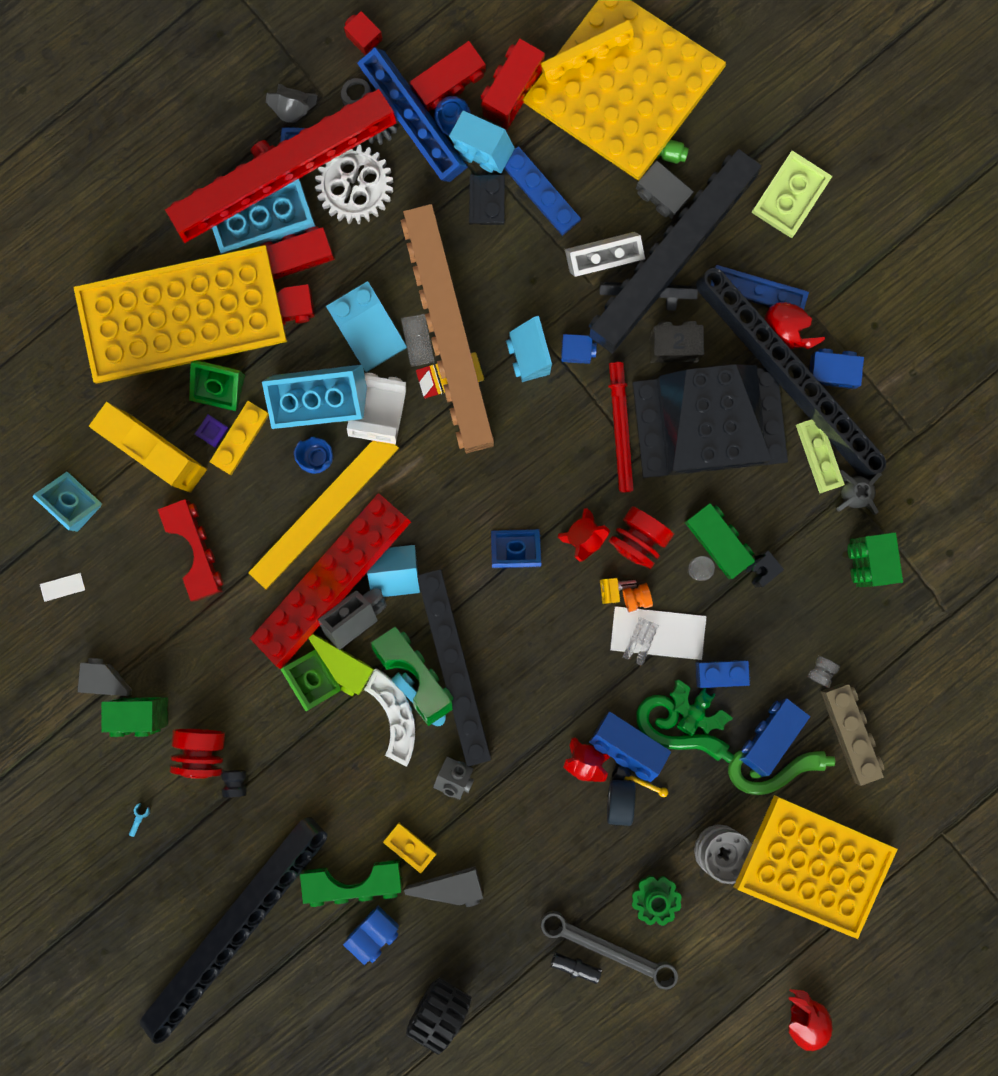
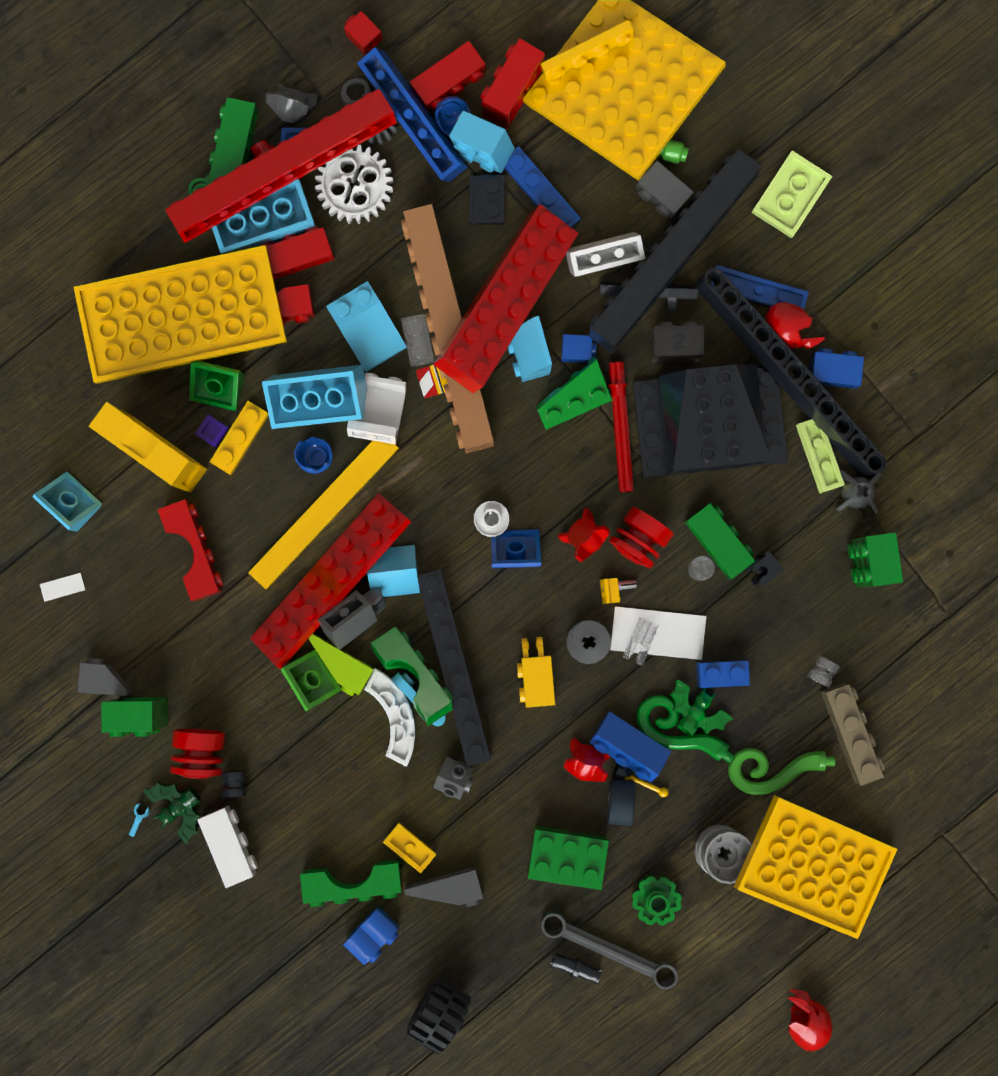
black beam [140,817,328,1044] -> none
orange wheel [622,583,653,613] -> none
blue brick [739,699,810,777] -> none
none -> dark green animal [144,782,201,844]
none -> green hinge [188,97,259,196]
none -> white brick [198,805,258,888]
none -> red brick [433,204,579,393]
none -> white plate [474,501,509,537]
none -> yellow hinge [517,637,555,708]
none -> green brick [527,826,609,890]
none -> green wing [536,357,612,430]
none -> dark grey piece [566,620,611,664]

